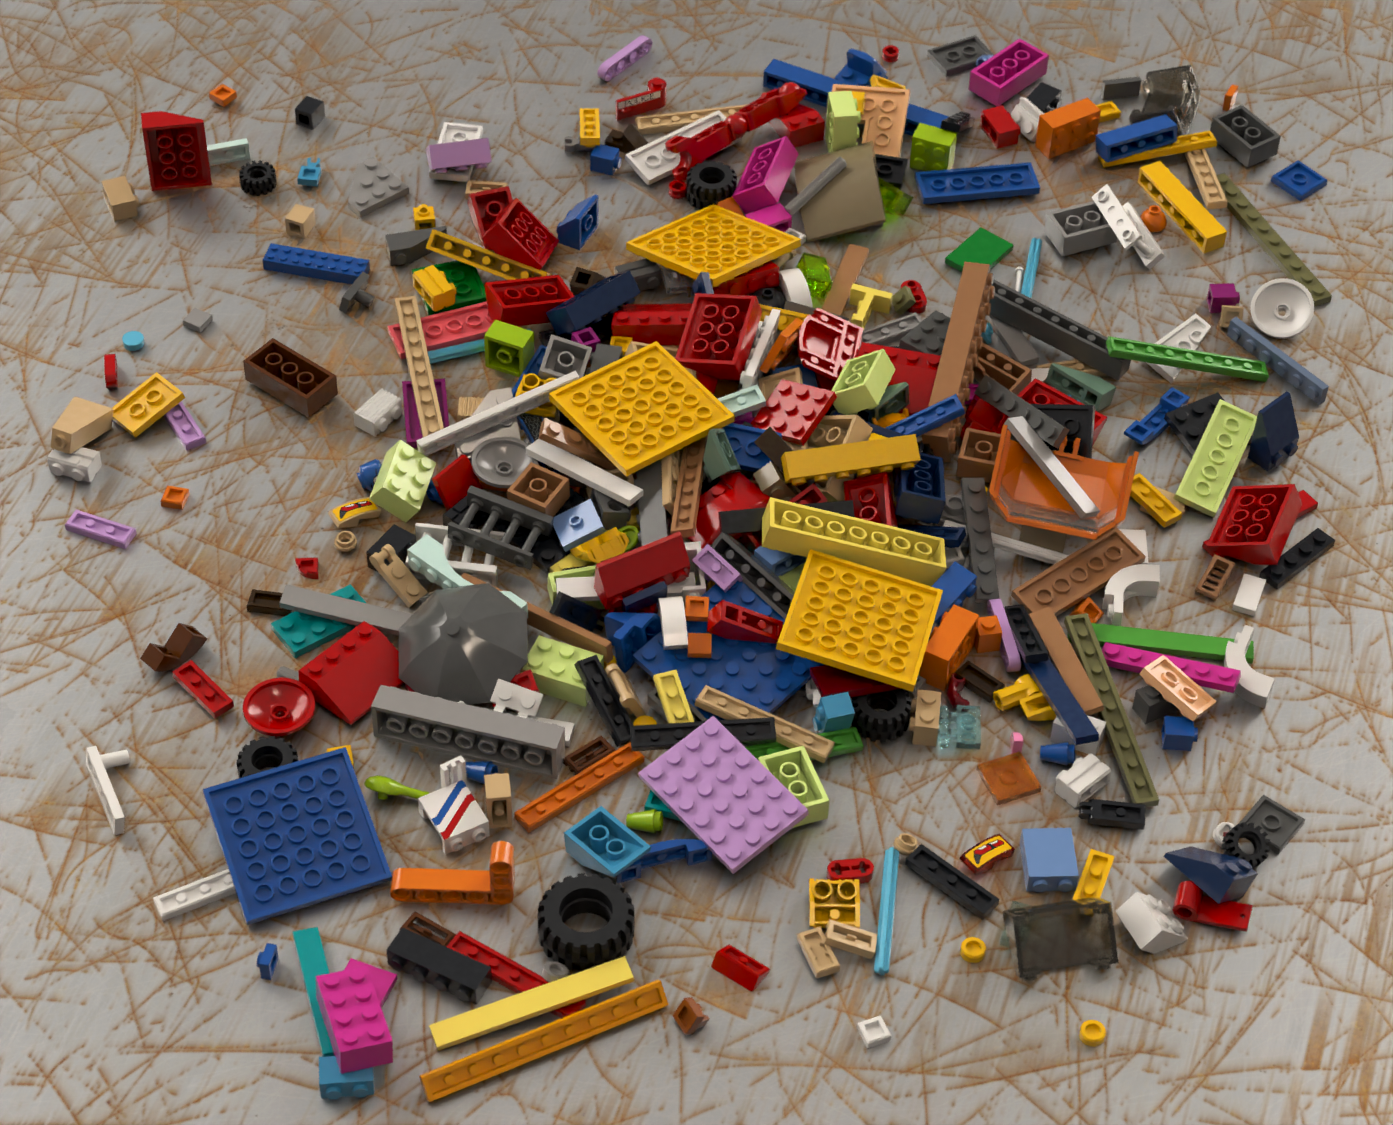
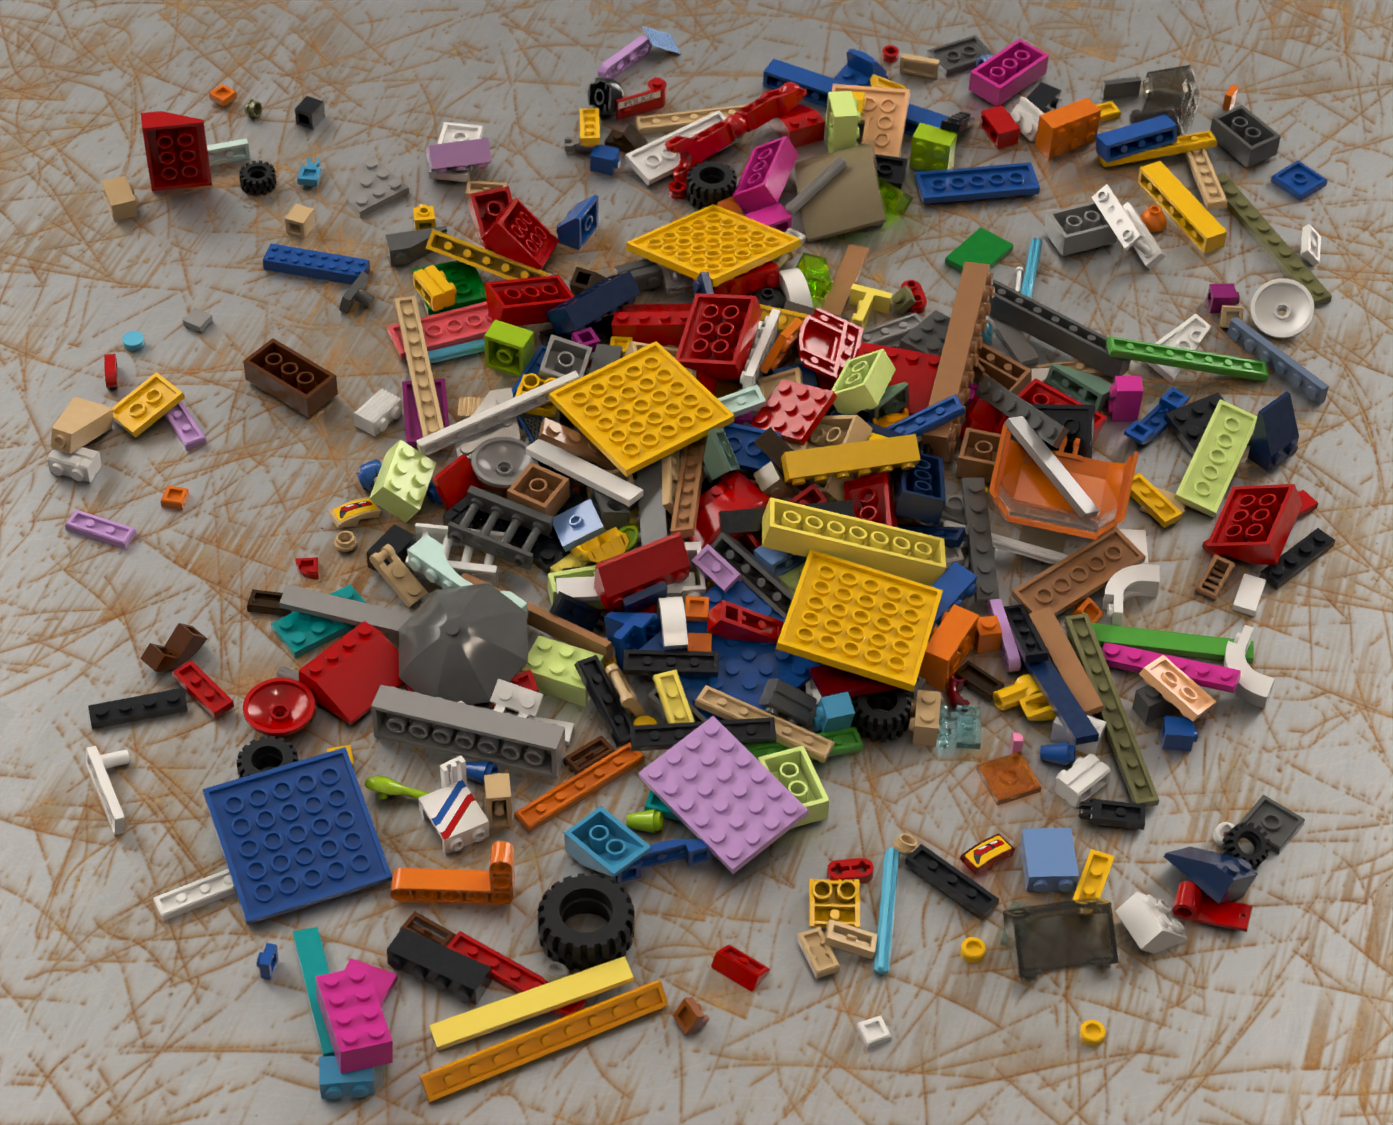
none -> black plate [88,688,188,729]
none -> olive plate [244,99,262,119]
none -> black cylinder [588,77,624,116]
none -> black plate [623,649,719,677]
none -> light blue sticker [642,26,681,54]
none -> dark grey brick [759,678,817,725]
none -> tan tile [899,53,939,79]
none -> dark pink brick [1107,376,1143,422]
none -> white plate [1300,224,1321,266]

